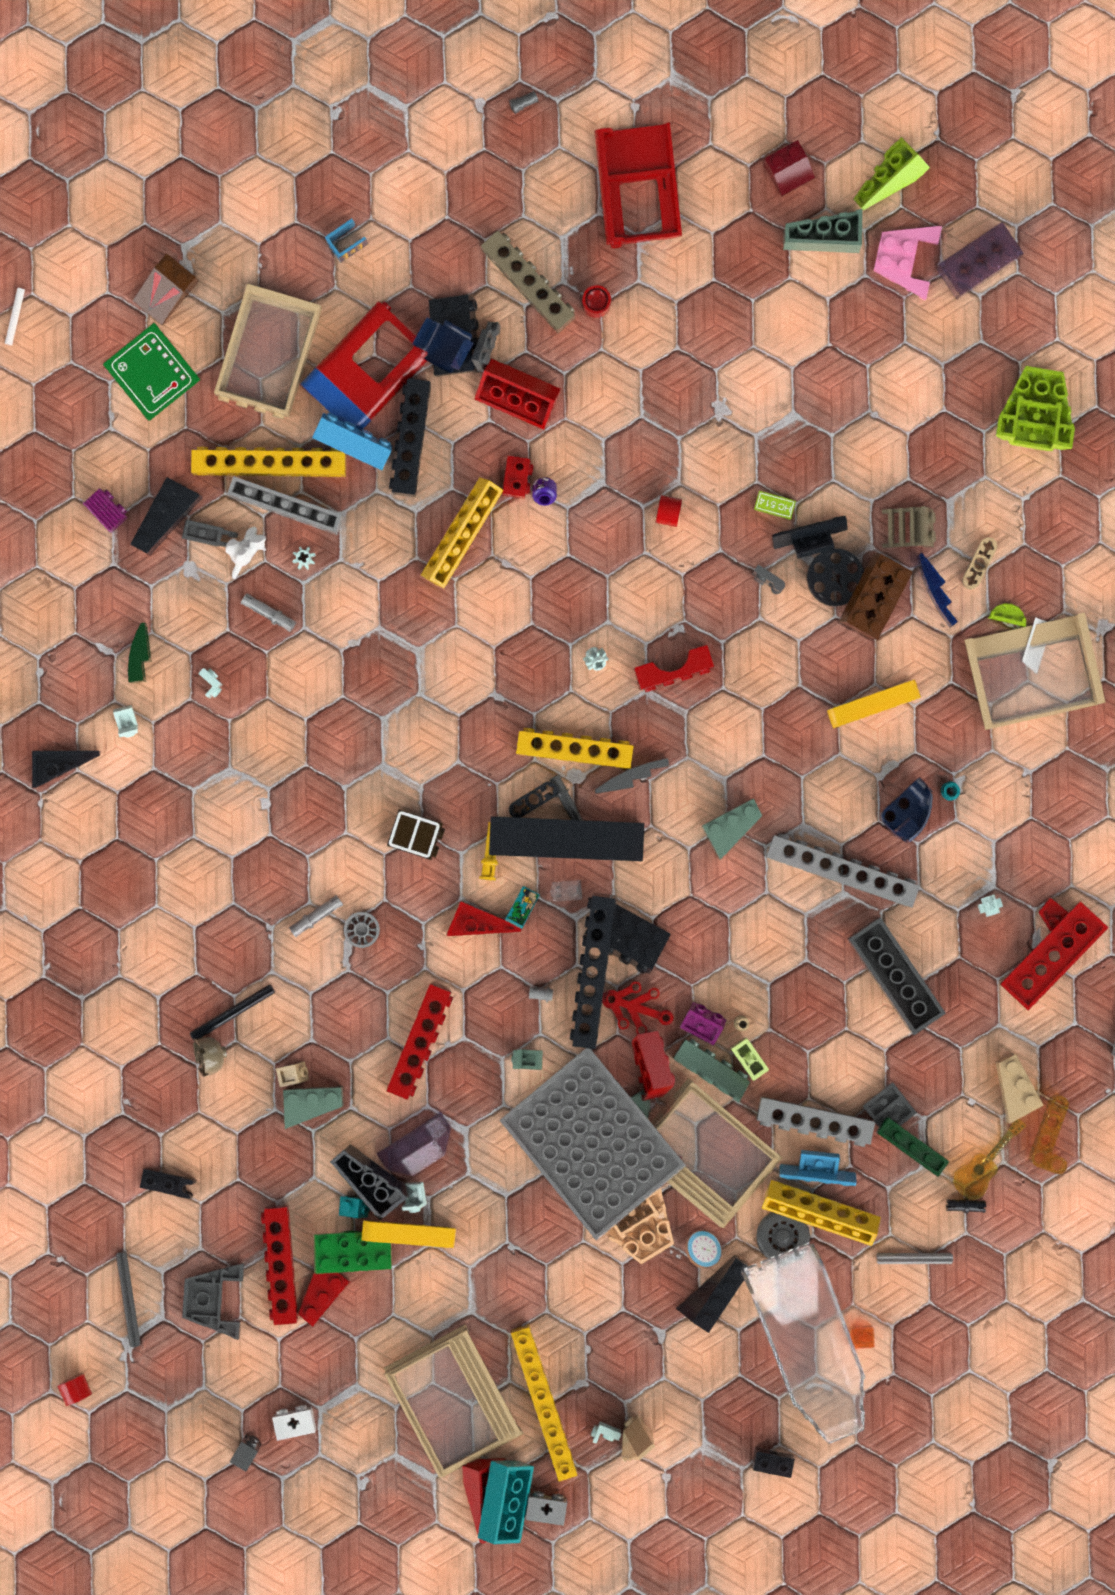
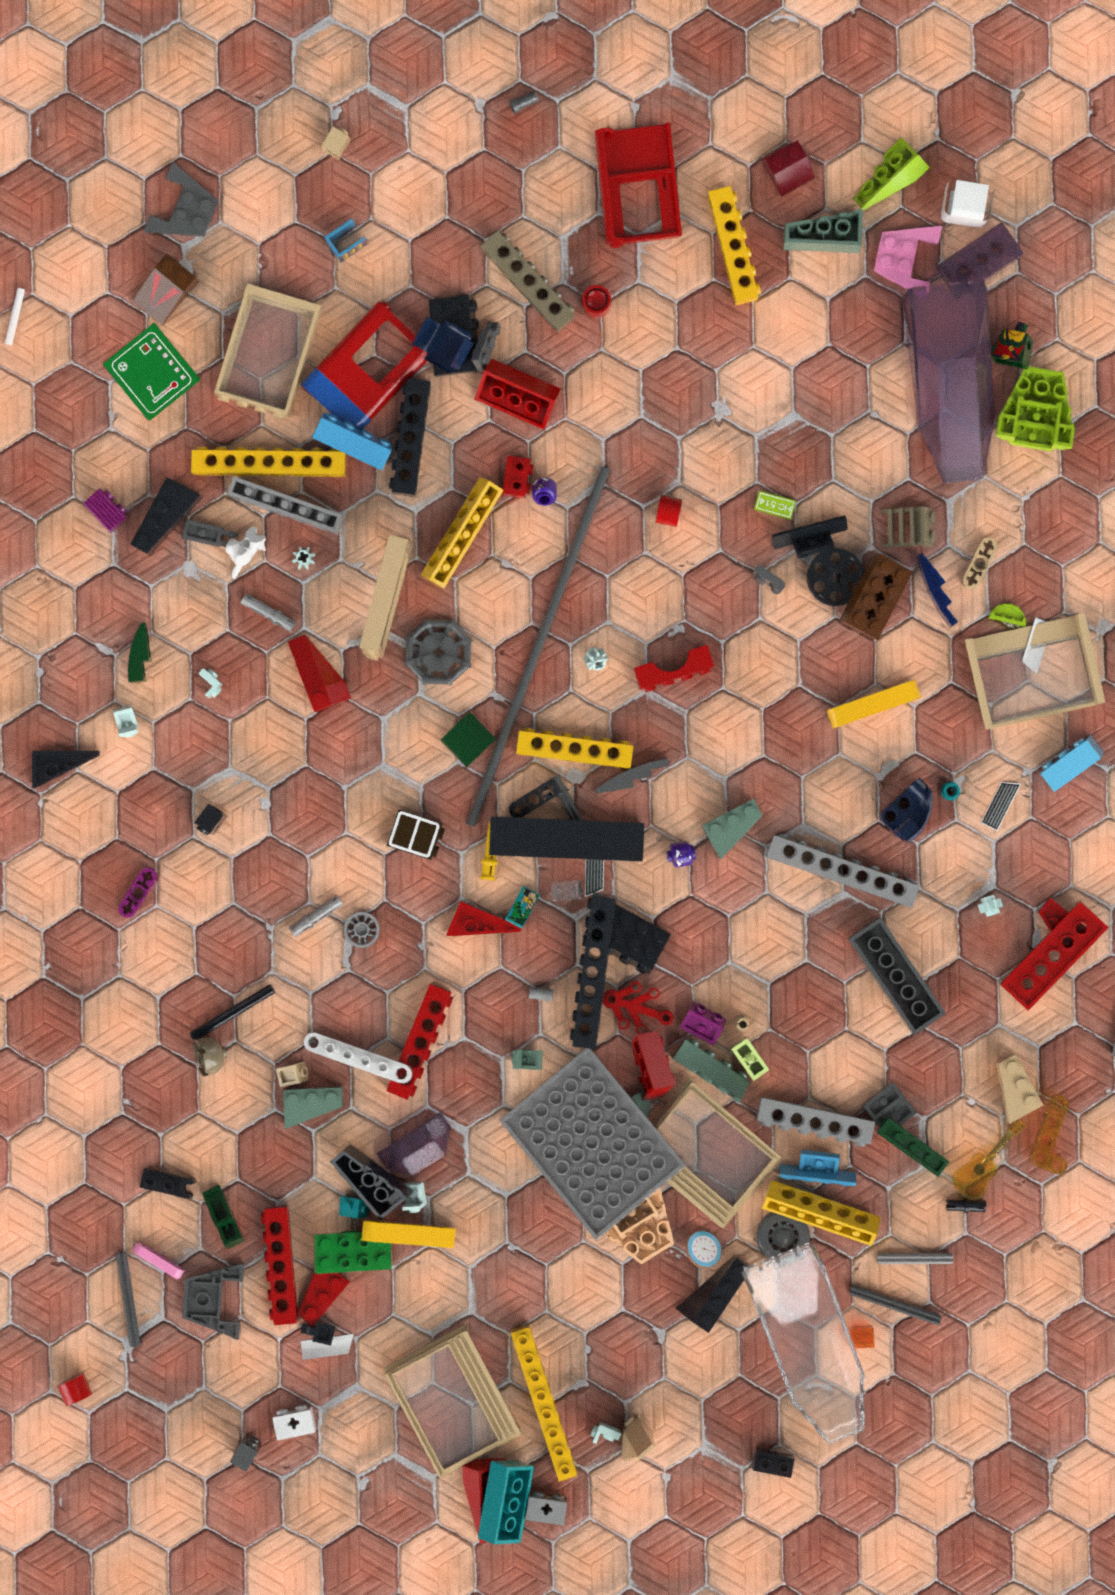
none -> magenta beam [118,868,157,918]
none -> bright pink beam [132,1241,185,1279]
none -> dark grey wing [144,162,219,237]
none -> black brick [194,804,228,835]
none -> dark green slope [202,1185,245,1249]
none -> red wedge [288,635,351,713]
none -> black plate [300,1322,336,1346]
none -> white sticker [300,1334,354,1360]
none -> white plate [304,1033,412,1083]
none -> tan brick [321,127,350,160]
none -> tan window [359,535,412,661]
none -> dark grey plate [404,617,473,686]
none -> dark green slope [440,712,496,768]
none -> dark grey piece [466,467,610,827]
none -> sticker [585,859,604,897]
none -> dark purple head [666,841,696,868]
none -> yellow brick [707,186,761,306]
none -> dark grey axle [849,1285,942,1325]
none -> clear purple windscreen [902,279,995,484]
none -> white piece [941,180,995,228]
none -> sticker [981,782,1021,831]
none -> torso [989,322,1033,370]
none -> medium azure wedge [1040,735,1104,792]

